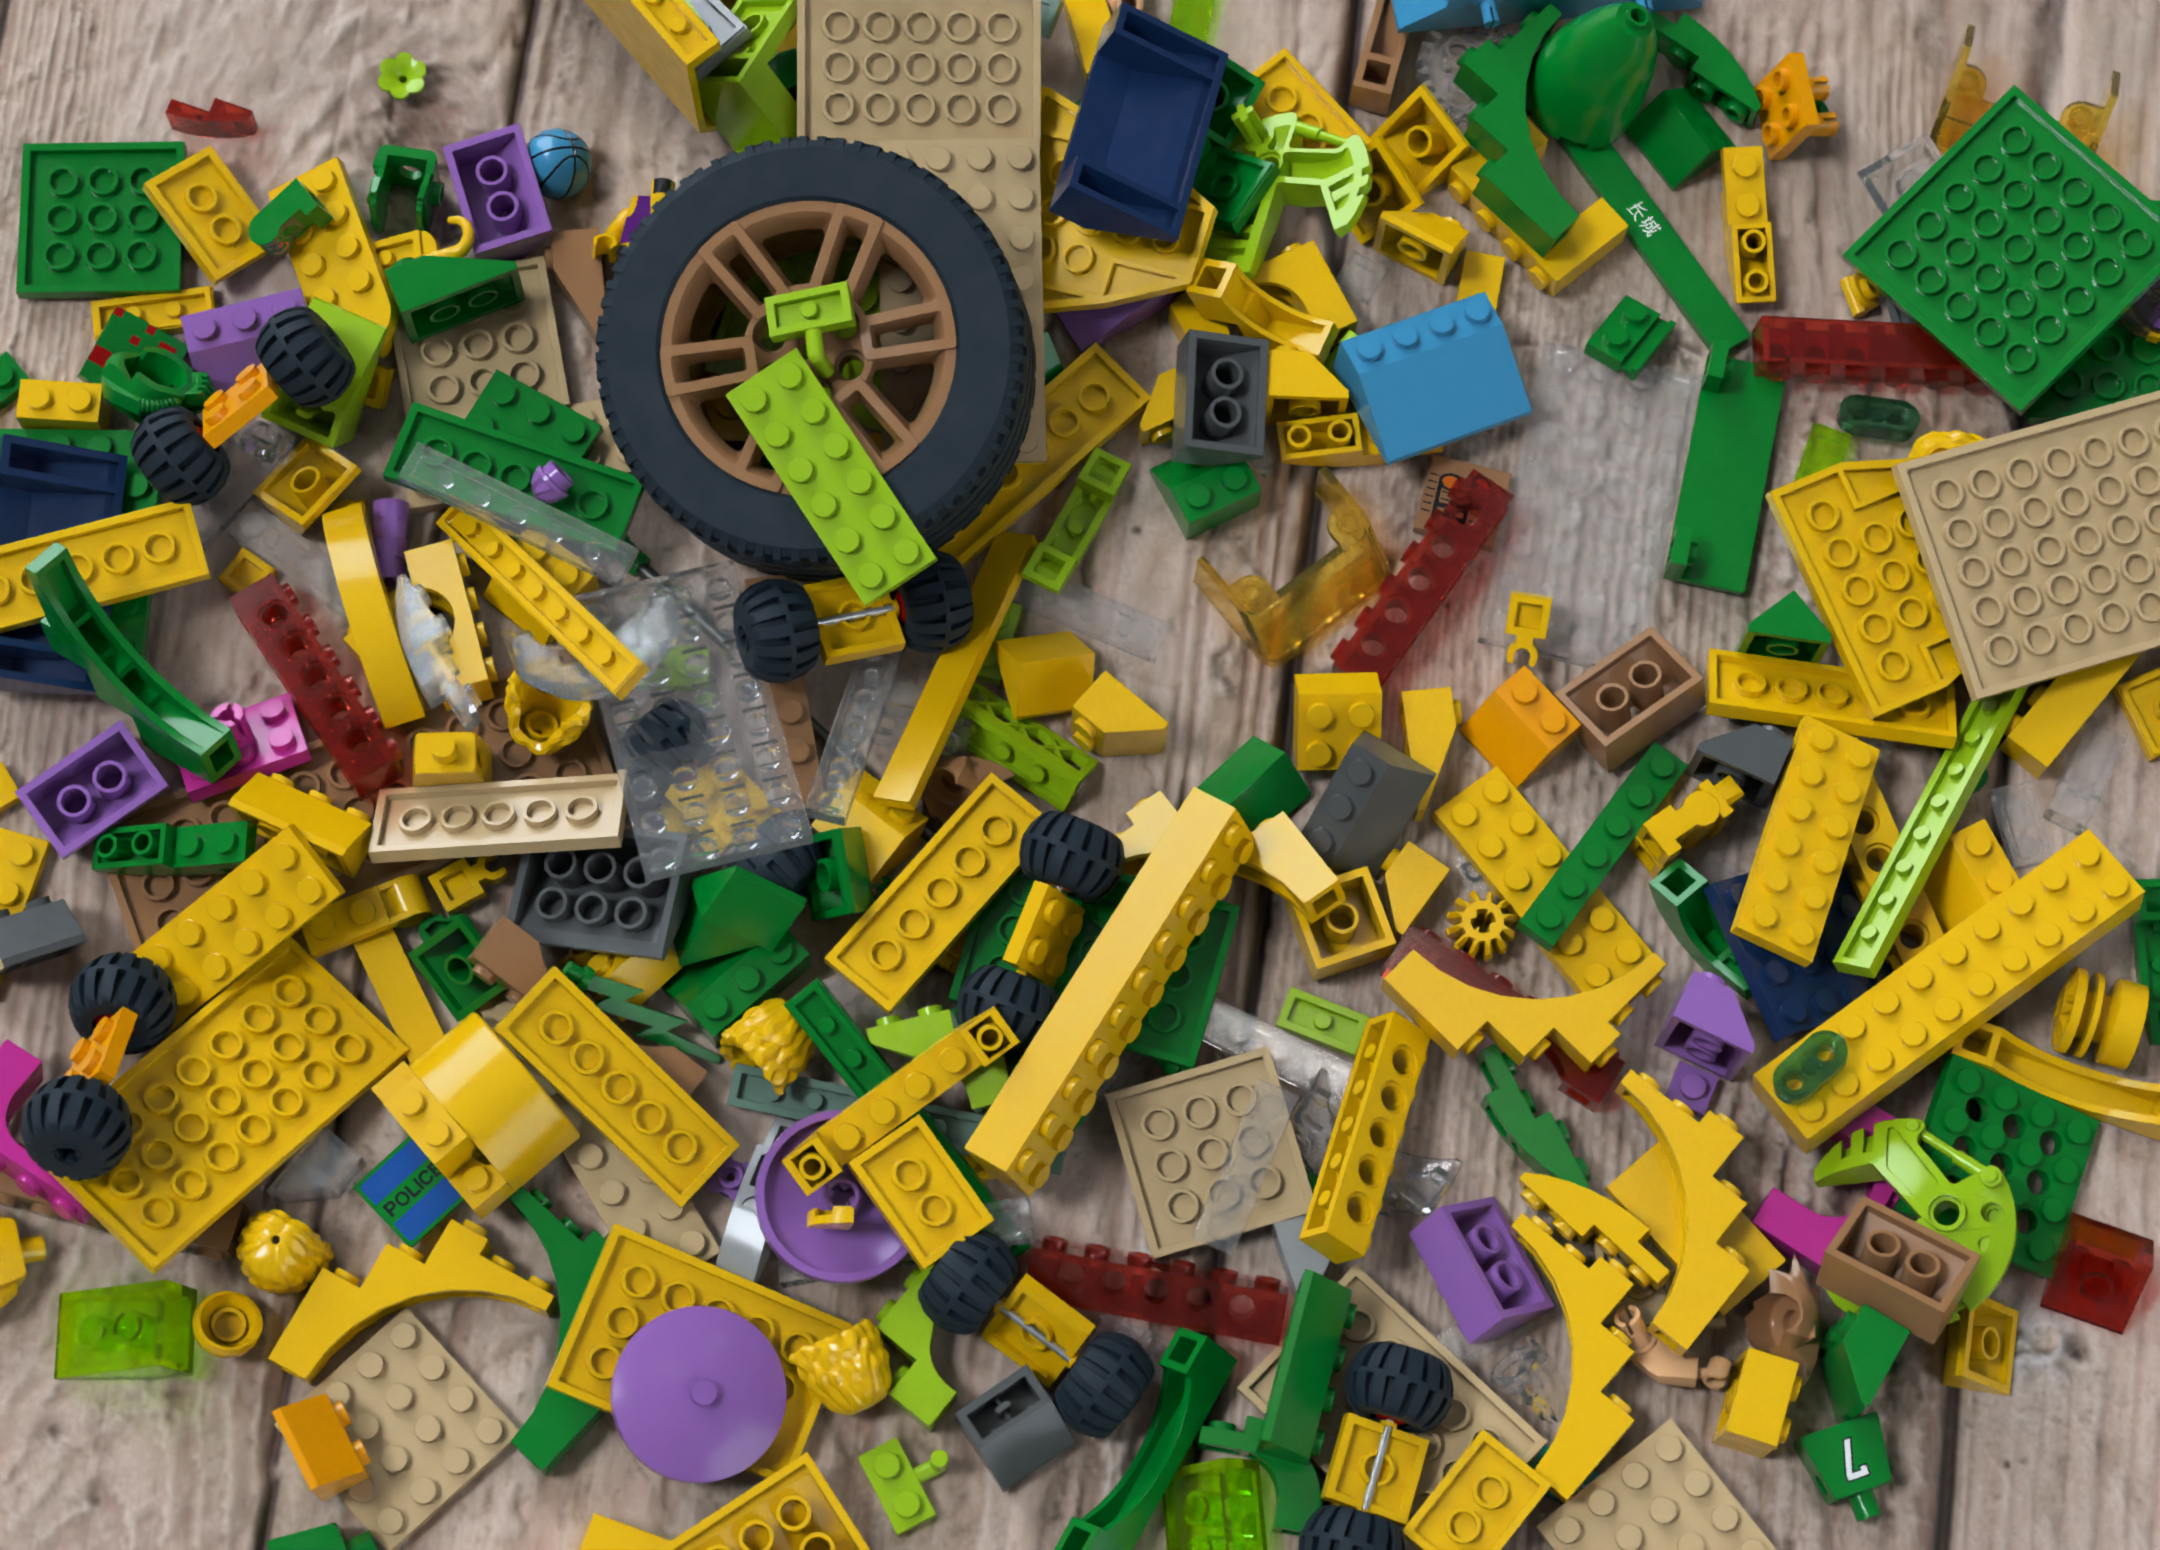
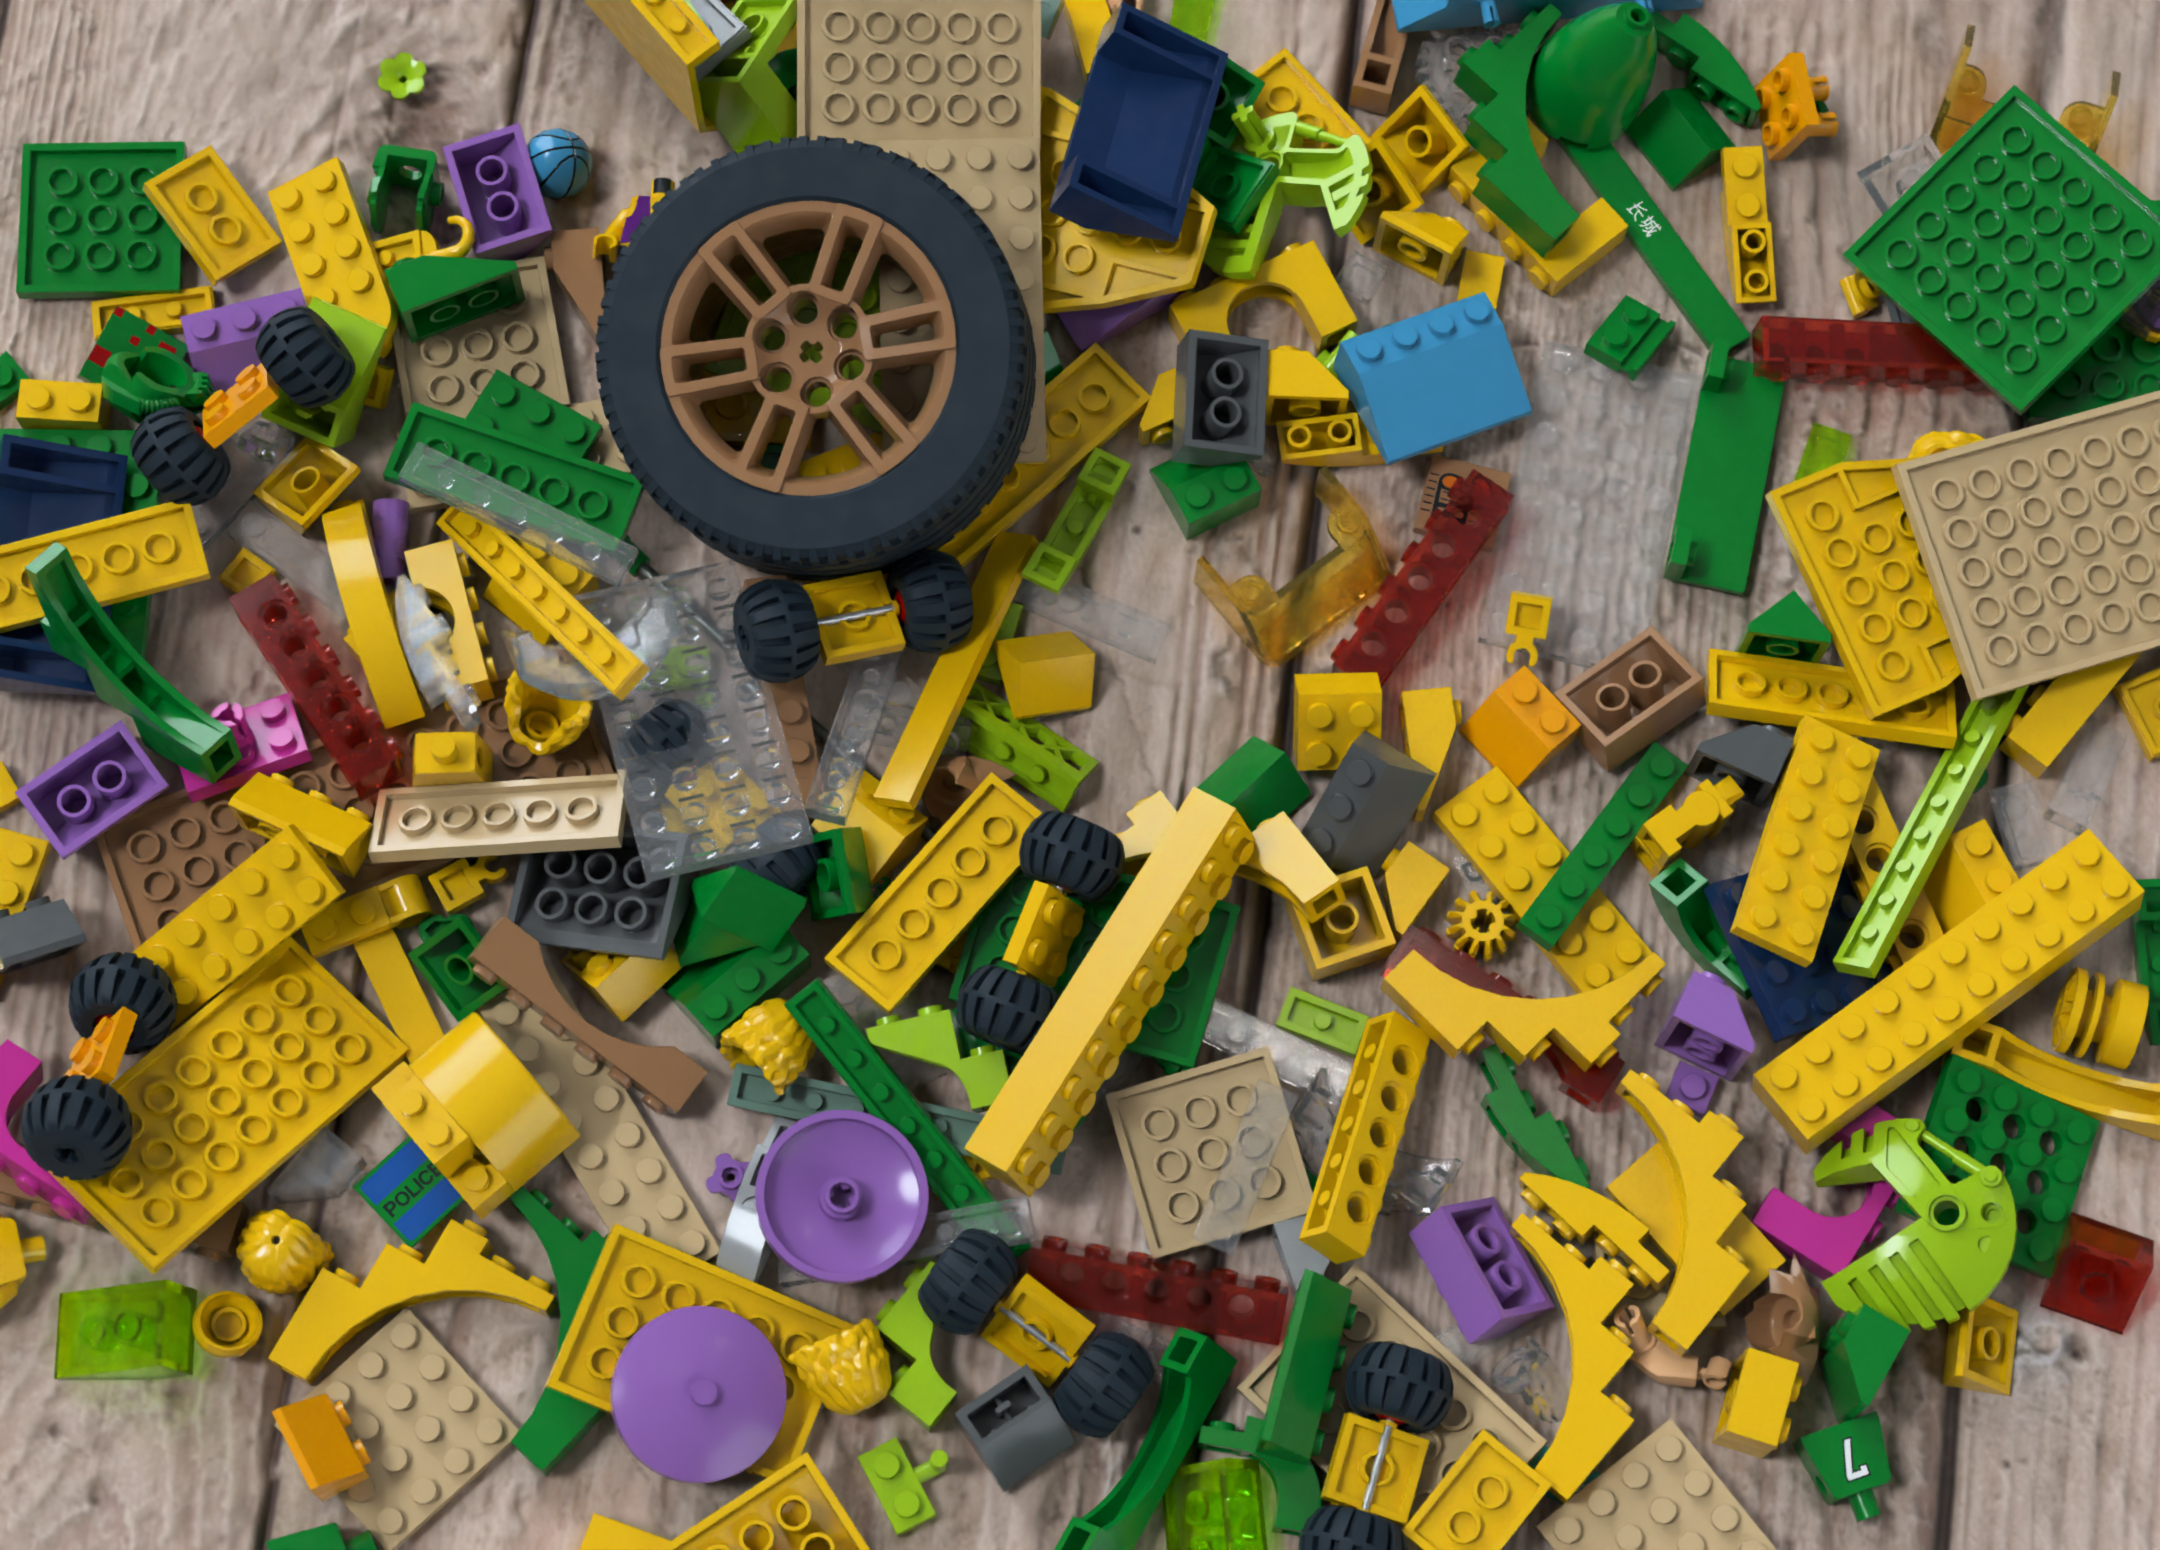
green slope [92,820,257,876] -> none
clear red slope [165,98,258,138] -> none
green leg [248,178,334,257] -> none
yellow plate [493,966,740,1208] -> none
medium lavender plate [531,460,574,504] -> none
green piece [562,961,721,1063] -> none
lime plate [726,348,938,608] -> none
lime plate [764,281,856,378] -> none
yellow slope [781,1006,1020,1197] -> none
yellow tile [806,1206,854,1230] -> none
yellow plate [847,1114,994,1272] -> none
yellow slope [1070,670,1169,757] -> none
yellow arch [1186,258,1339,364] -> none
clear green plate [1773,1030,1848,1105] -> none
medium nougat slope [1815,1195,1981,1345] -> none
clear green plate [1836,394,1920,442] -> none

